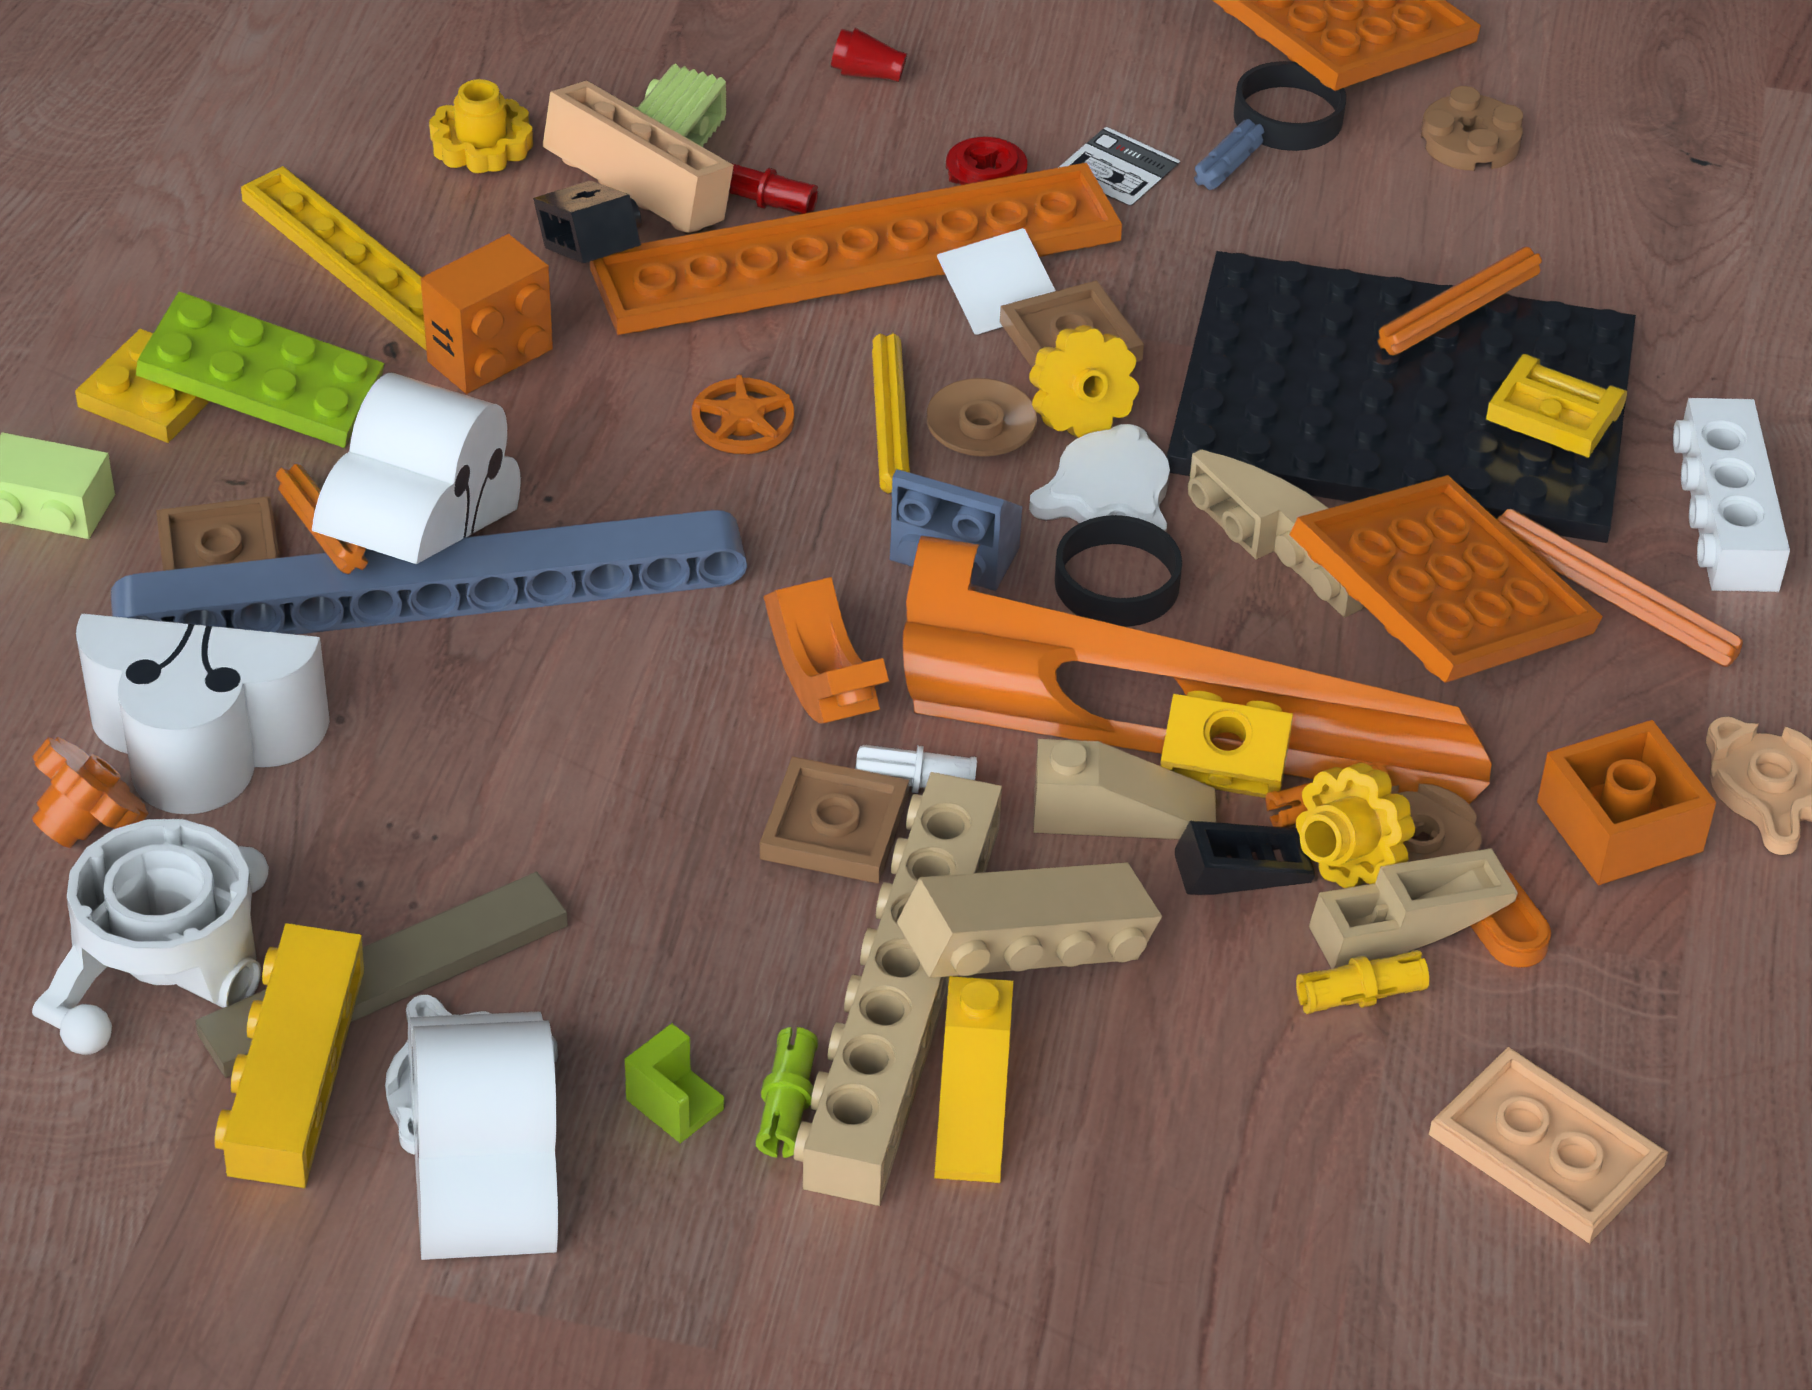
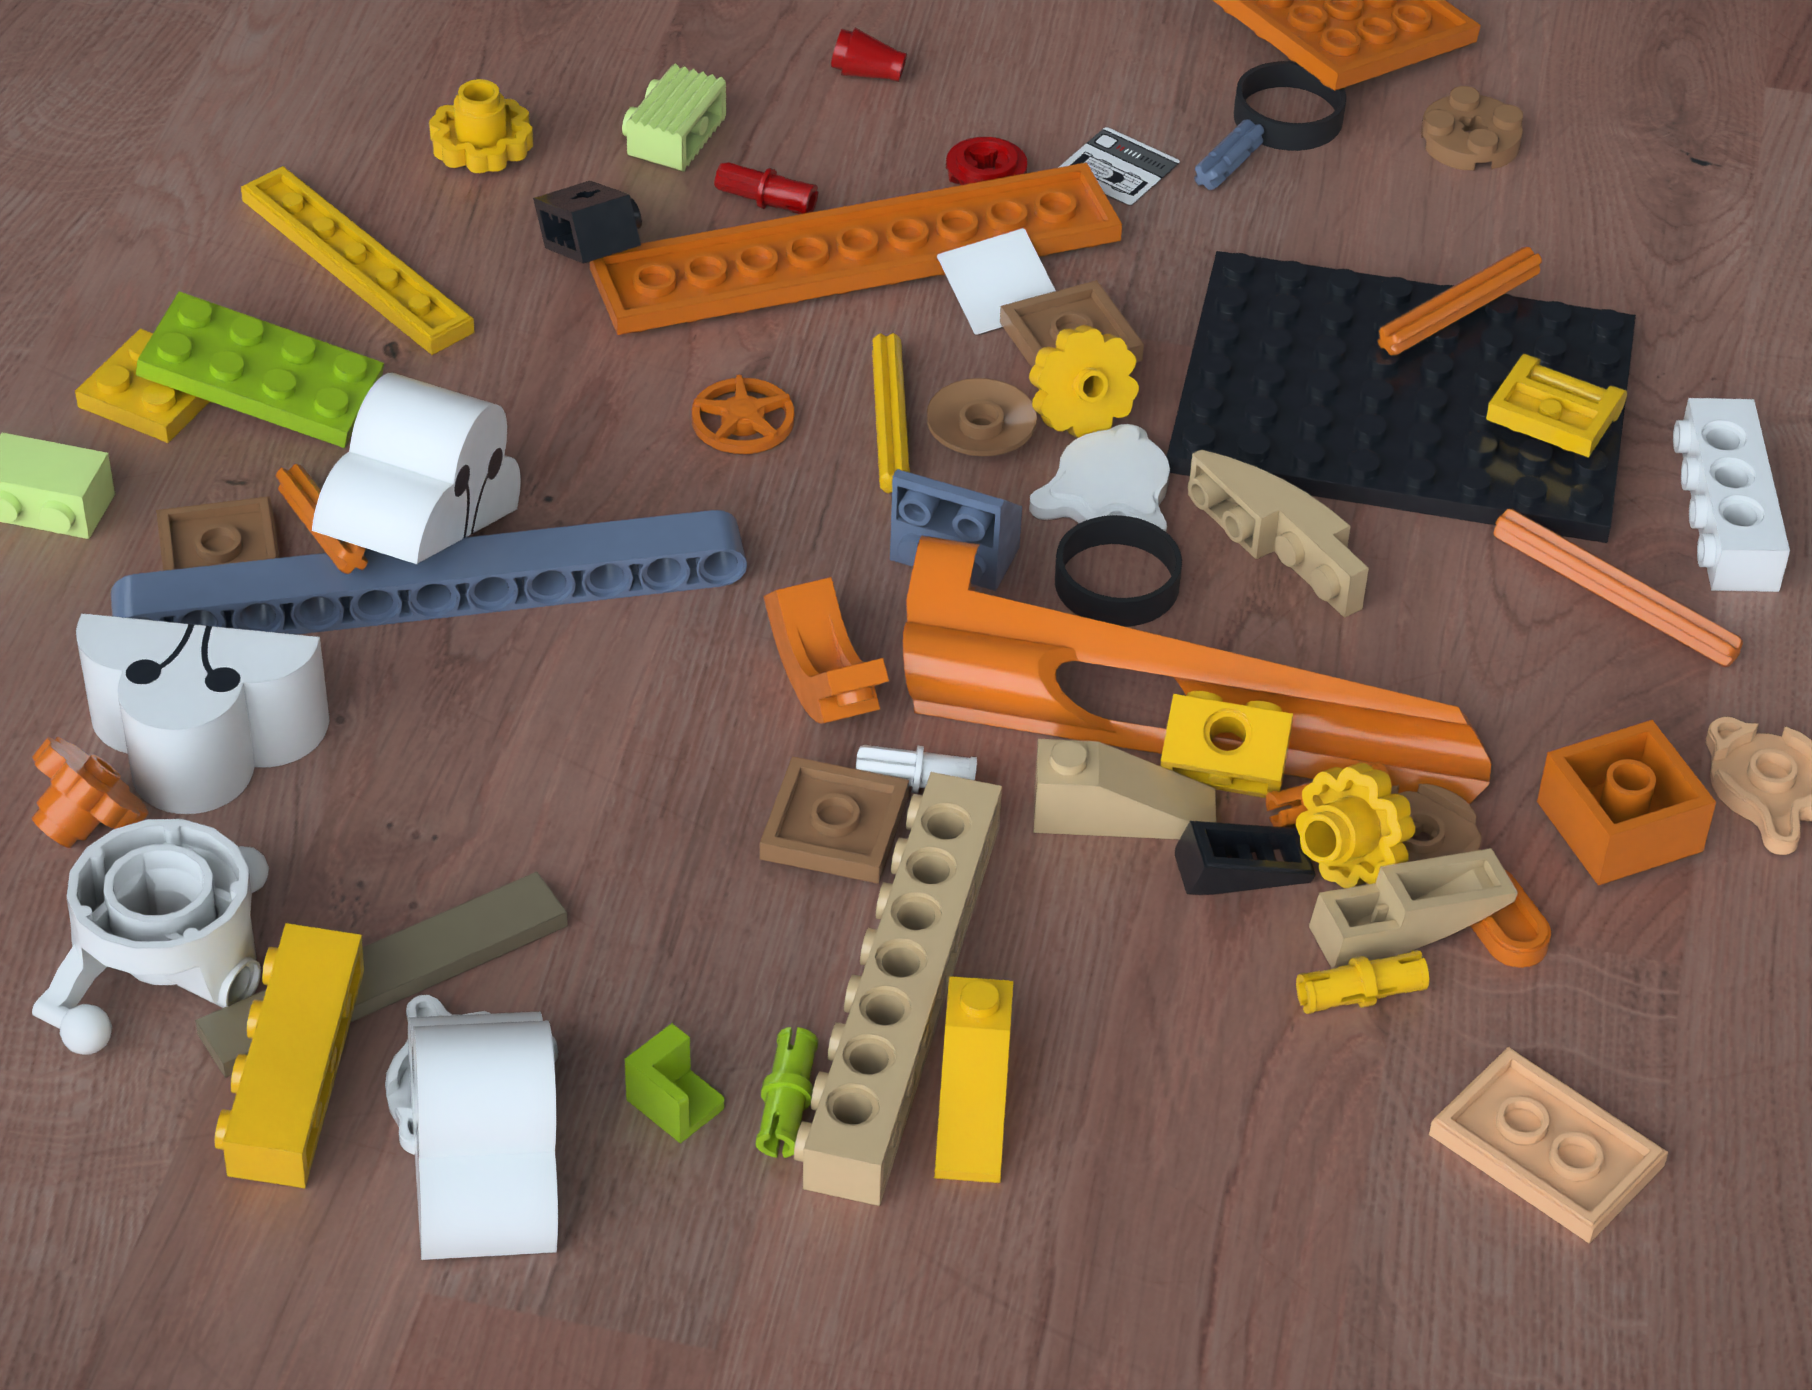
orange brick [421,233,553,395] -> none
light nougat brick [543,81,734,233] -> none
tan brick [897,862,1162,978] -> none
orange plate [1289,475,1603,683] -> none

